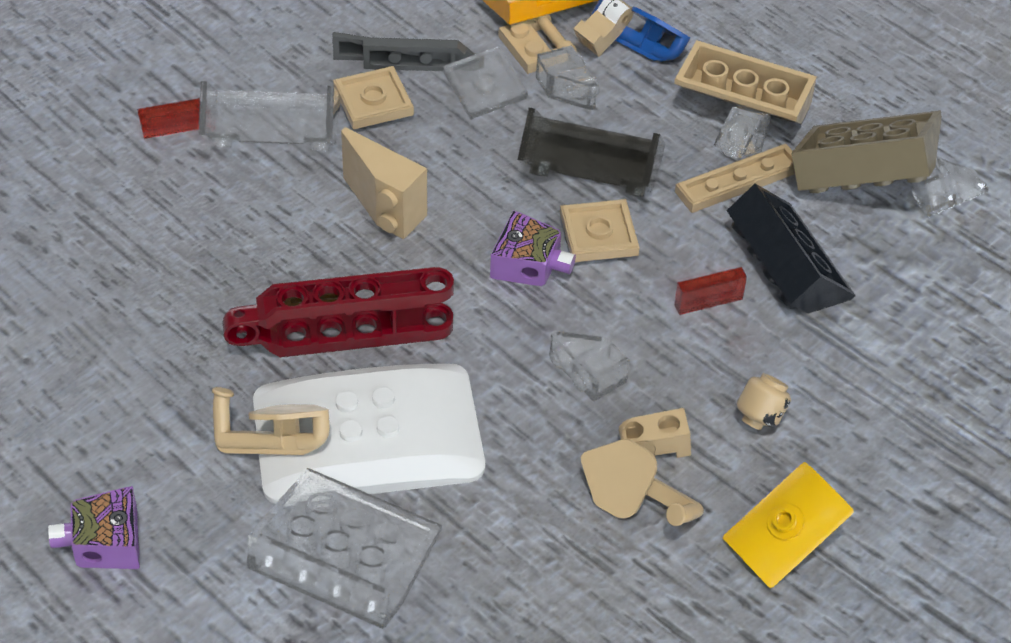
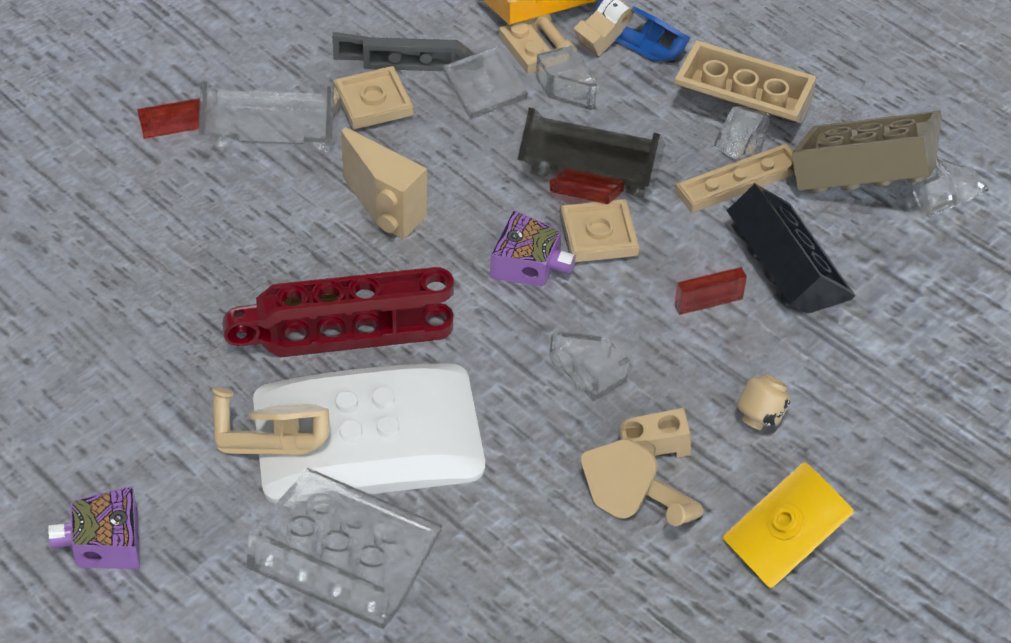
none -> clear red tile [550,169,624,204]

